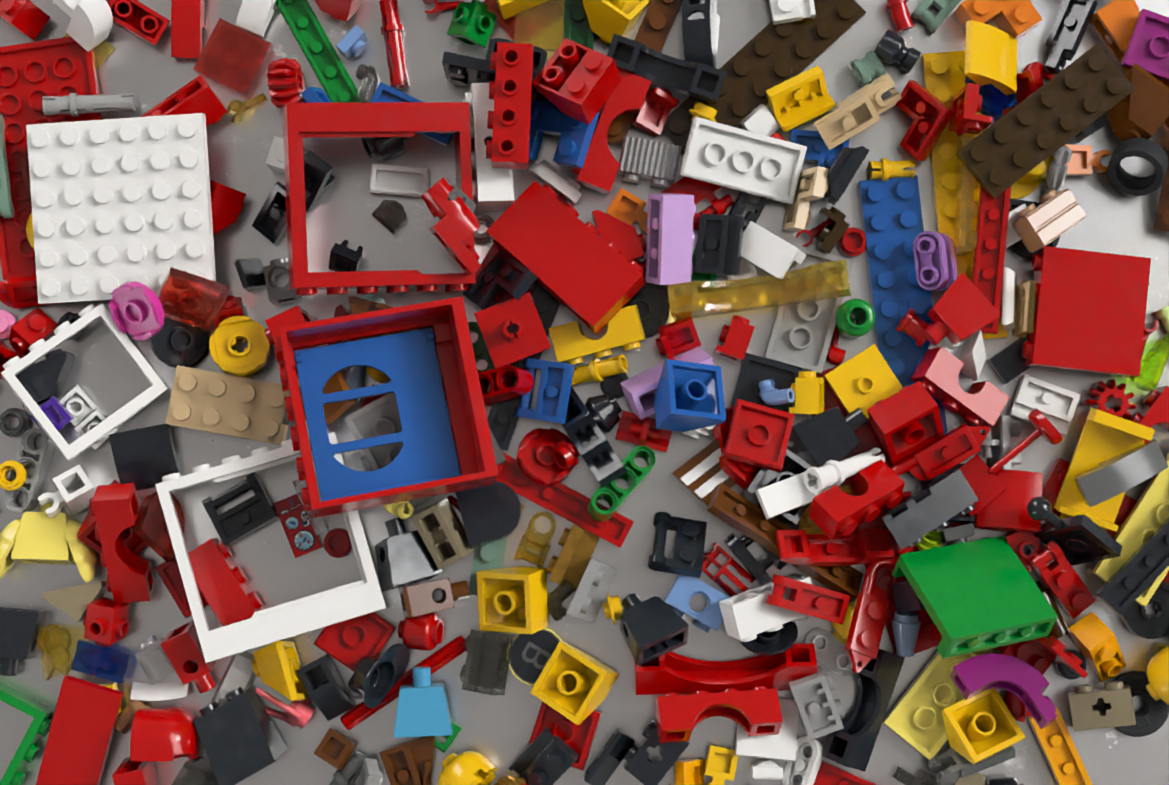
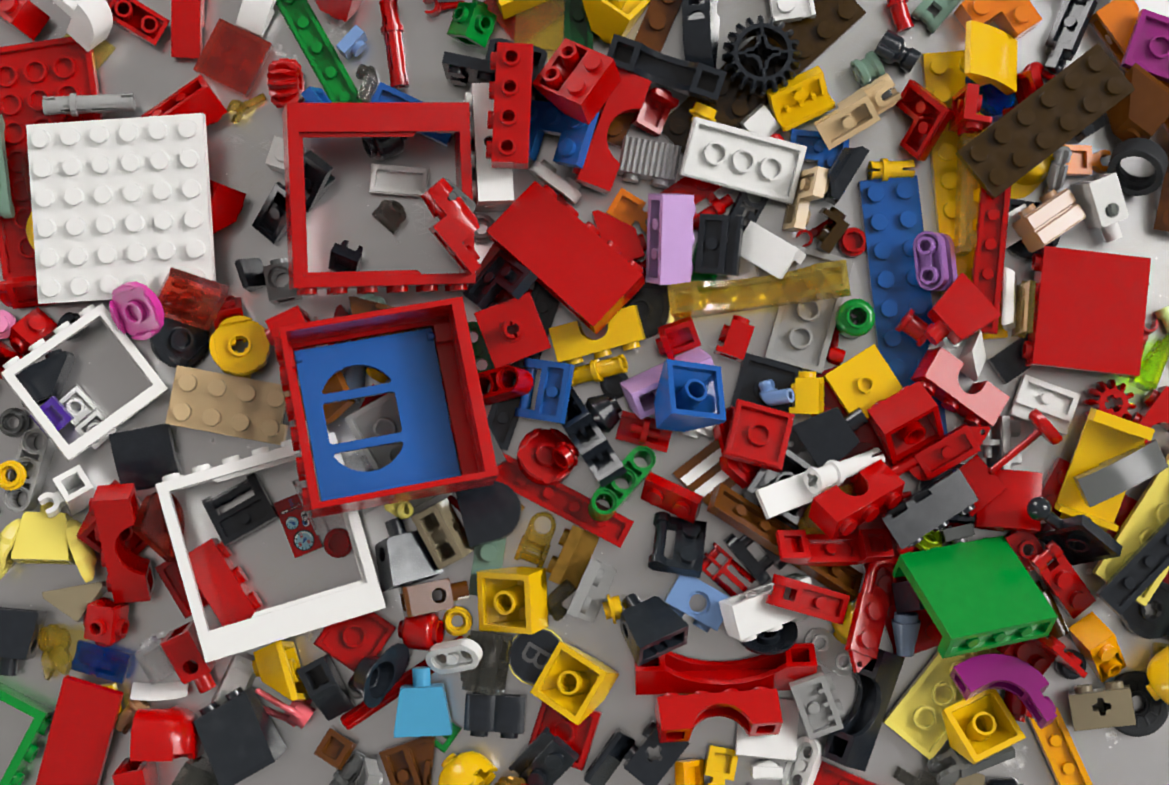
none -> white plate [426,638,483,674]
none -> yellow plate [442,606,472,636]
none -> black brick [464,692,527,739]
none -> red plate [641,472,703,524]
none -> black gear [722,15,802,96]
none -> white torso [1070,172,1129,243]

